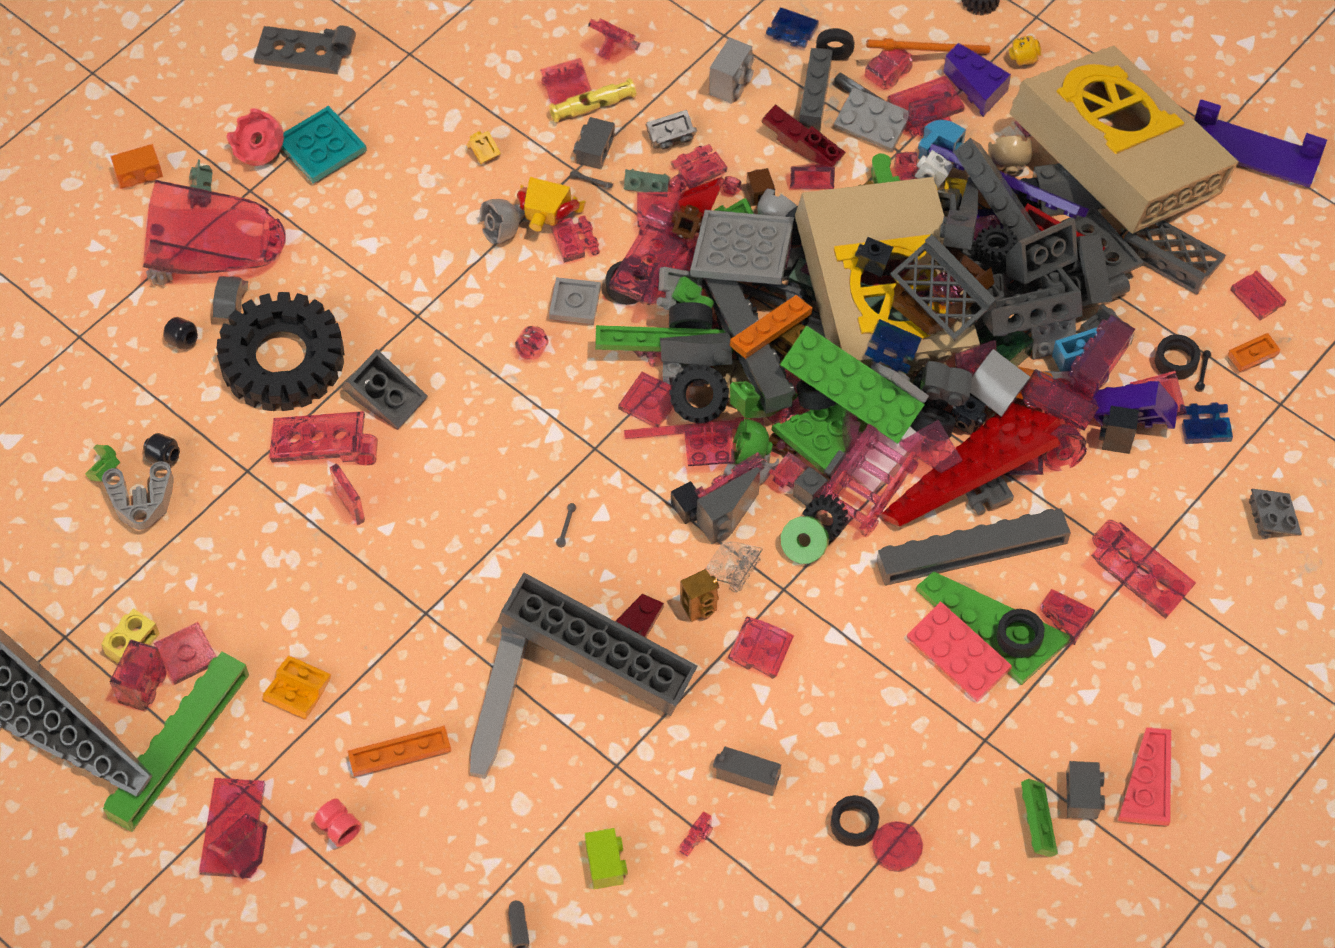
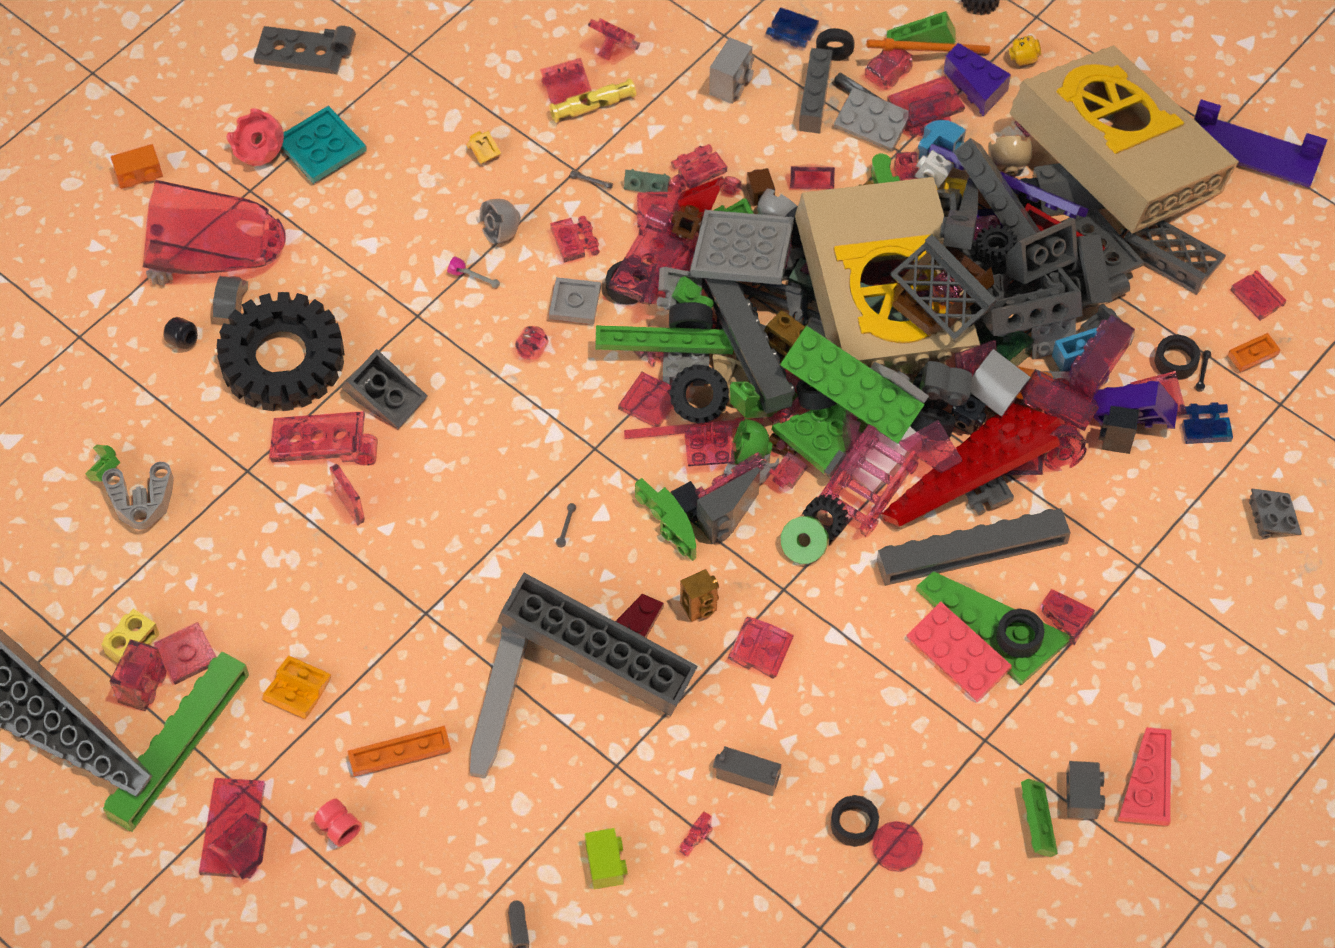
black head [143,433,180,465] -> none
sand green hinge [188,159,213,207] -> none
yellow torso [517,177,586,231] -> none
dark grey brick [573,117,615,169] -> none
bracket [645,110,697,150] -> none
dark grey slope [660,333,732,366] -> none
clear hinge [705,539,763,593] -> none
orange plate [729,295,812,359] -> none
dark red slope [761,104,846,168] -> none
dark grey brick [793,467,828,506] -> none
black brick [855,237,893,277] -> none
clear blue plate [864,319,922,374] -> none
clear pink hinge [1091,519,1196,619] -> none
none -> hinge [447,256,500,288]
none -> bright green slope [635,478,697,561]
none -> bright green slope [887,11,956,44]

